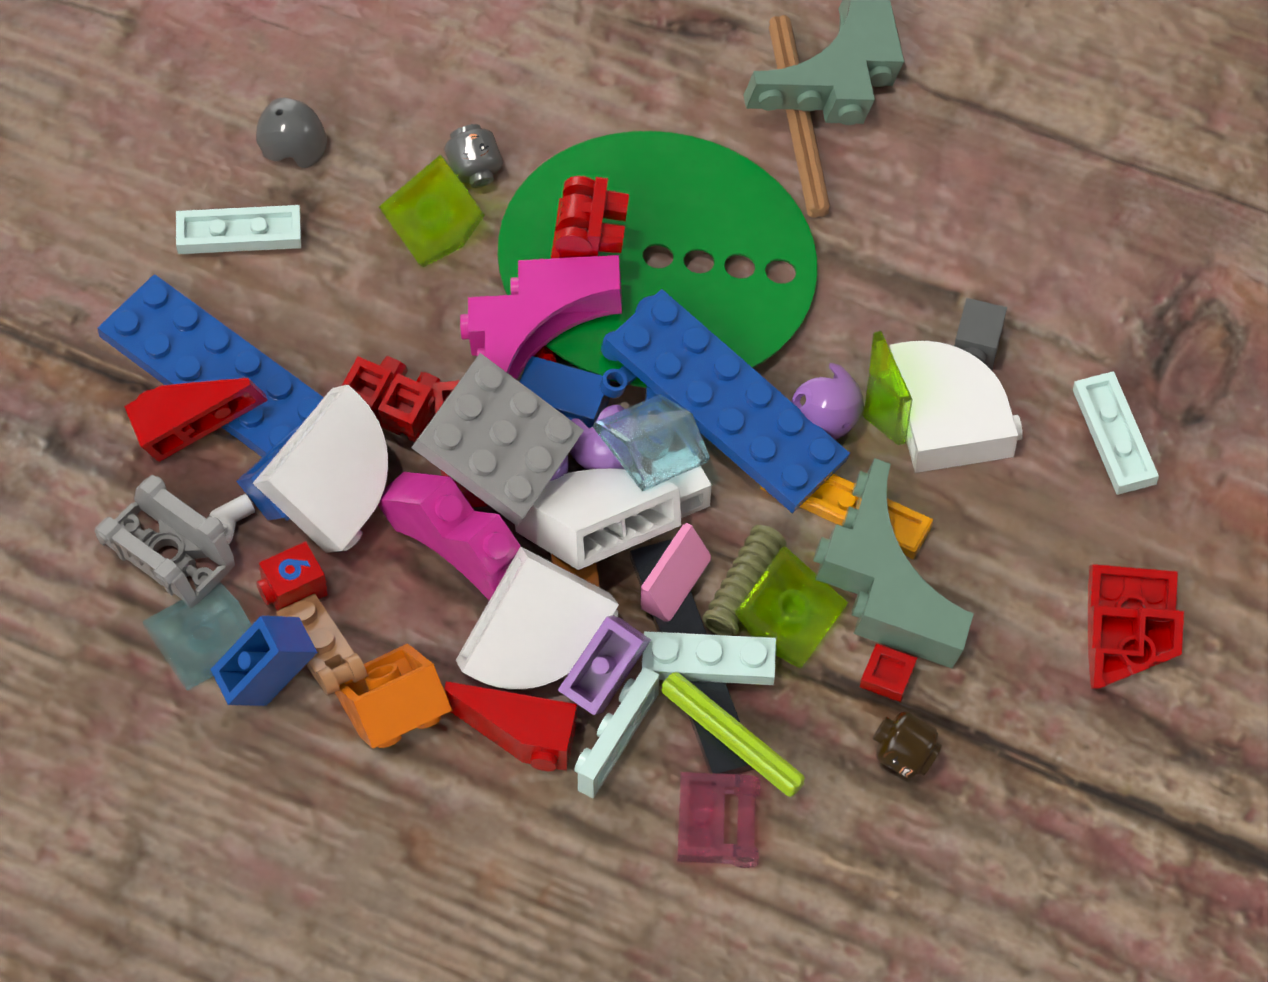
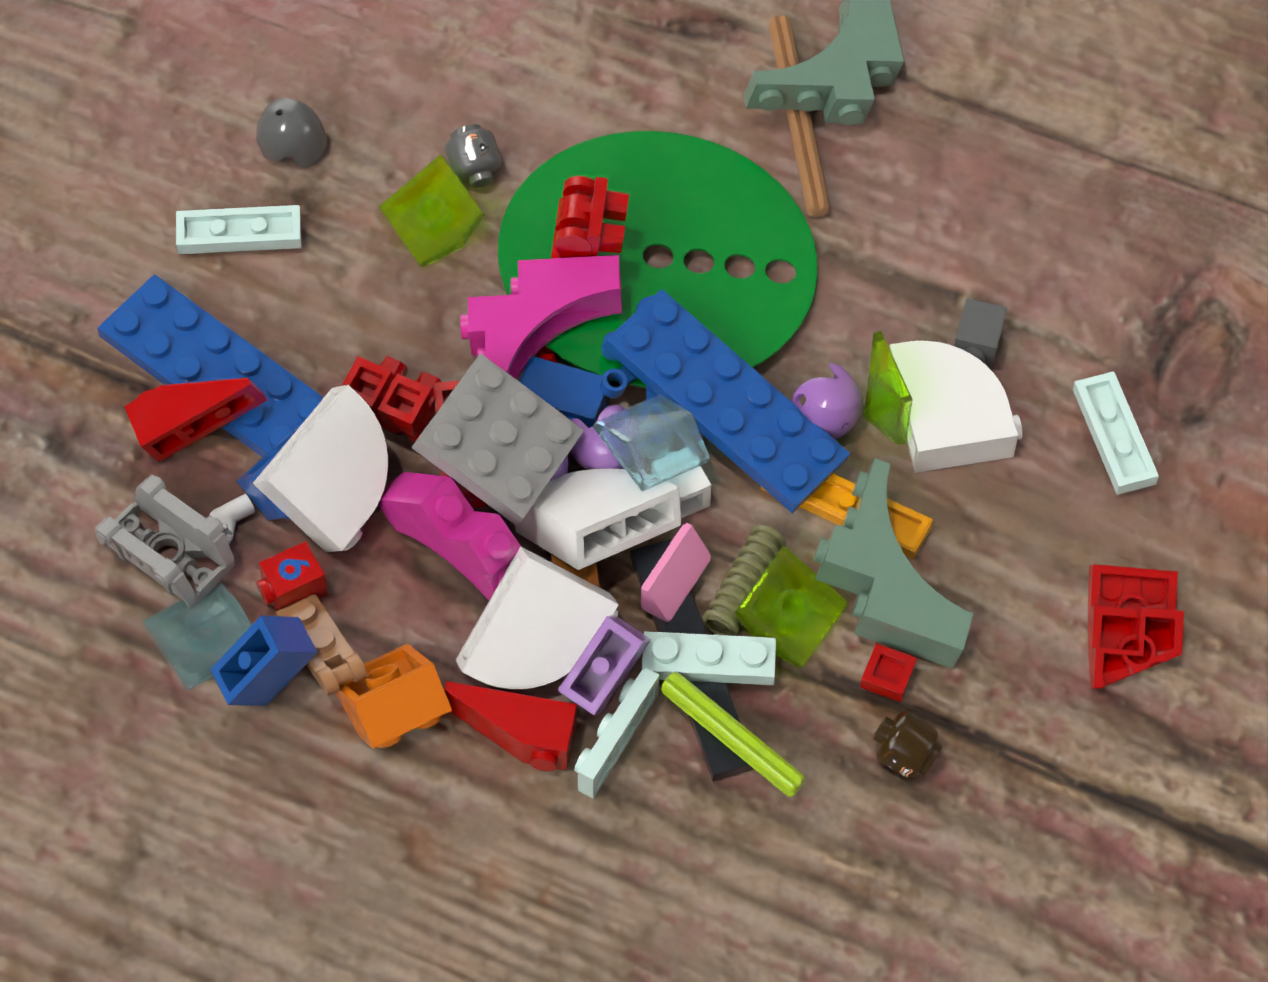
clear pink plate [677,772,761,868] -> none

